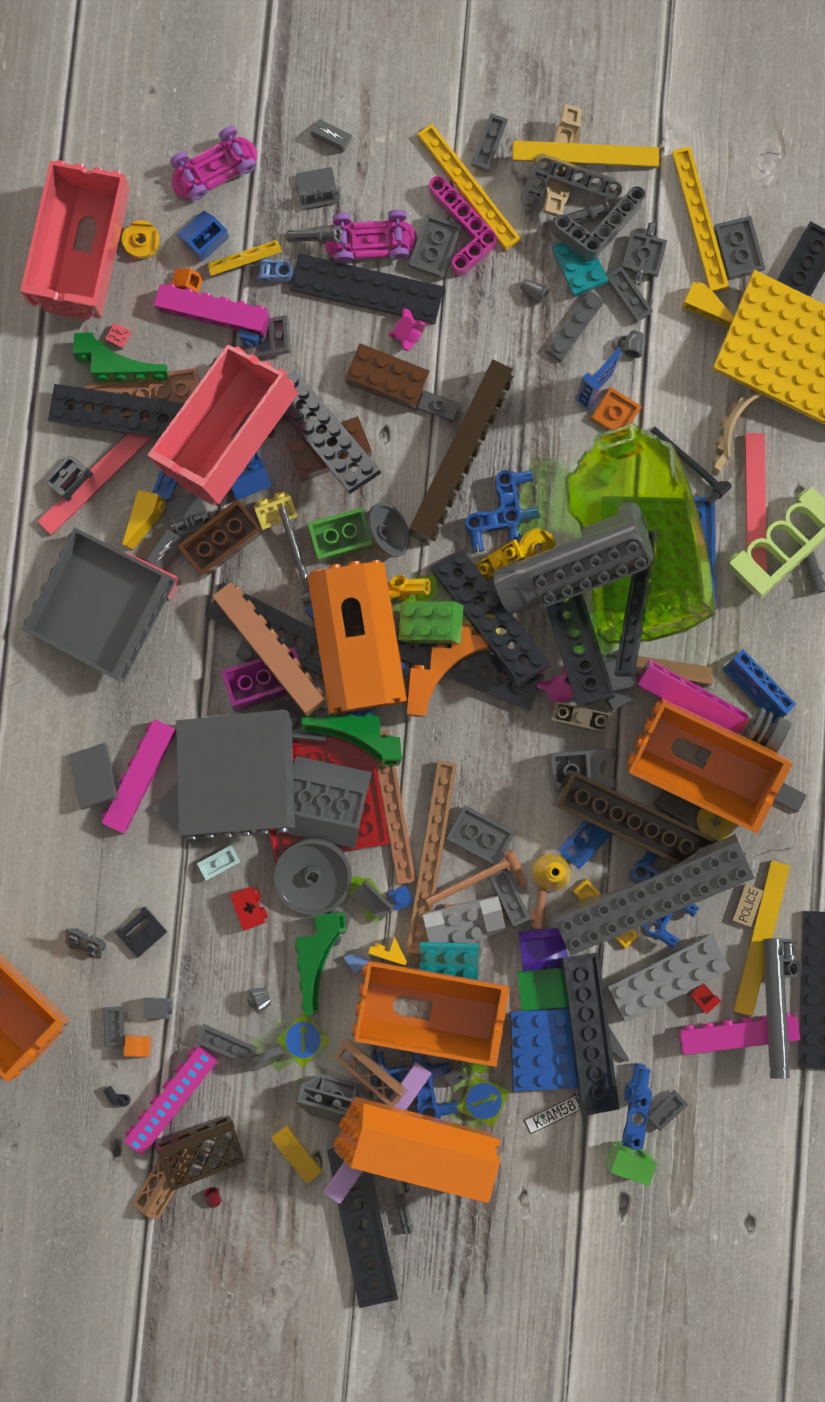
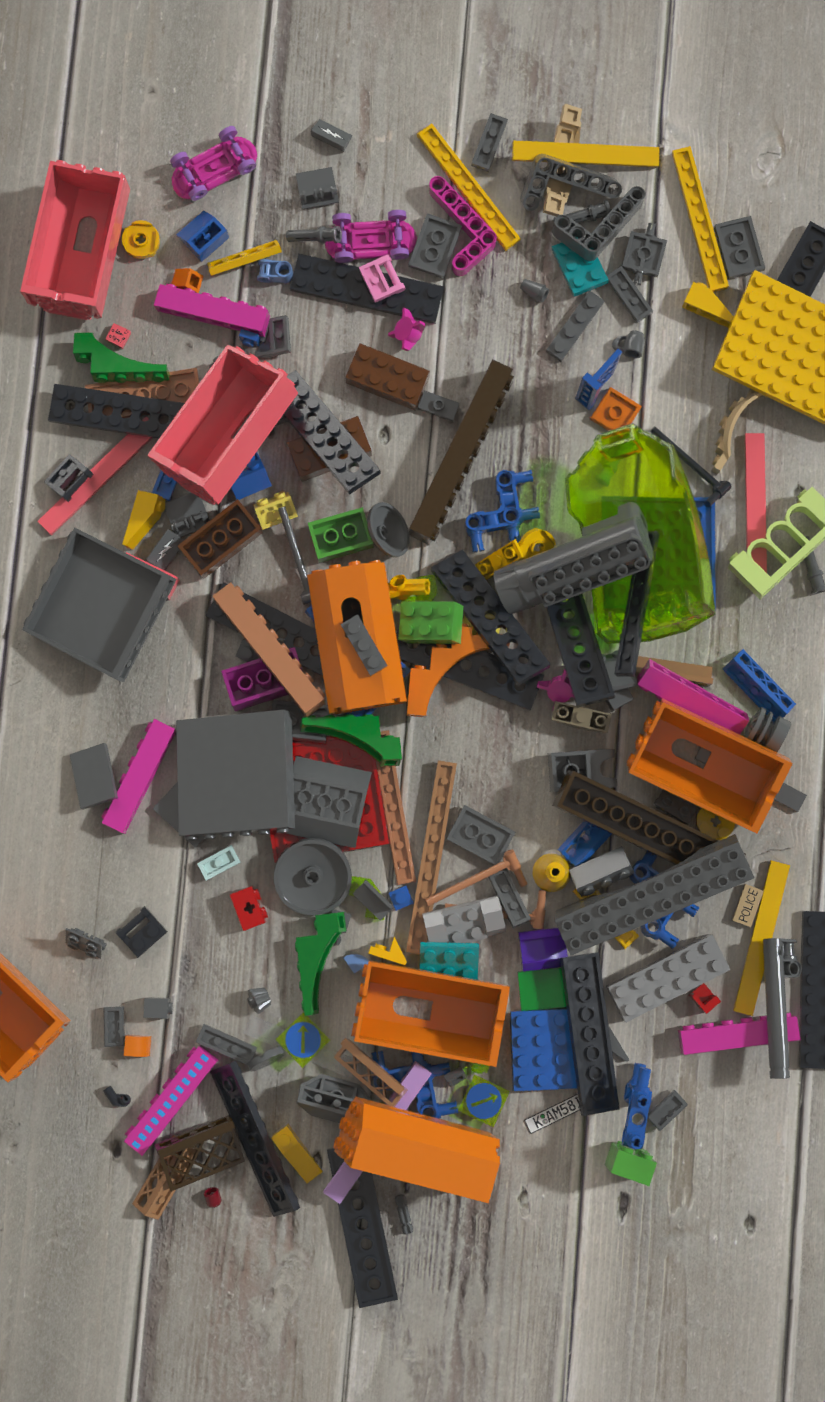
none -> black plate [210,1061,300,1217]
none -> dark grey plate [341,615,387,676]
none -> bright pink plate [359,255,406,303]
none -> brick [569,846,634,897]

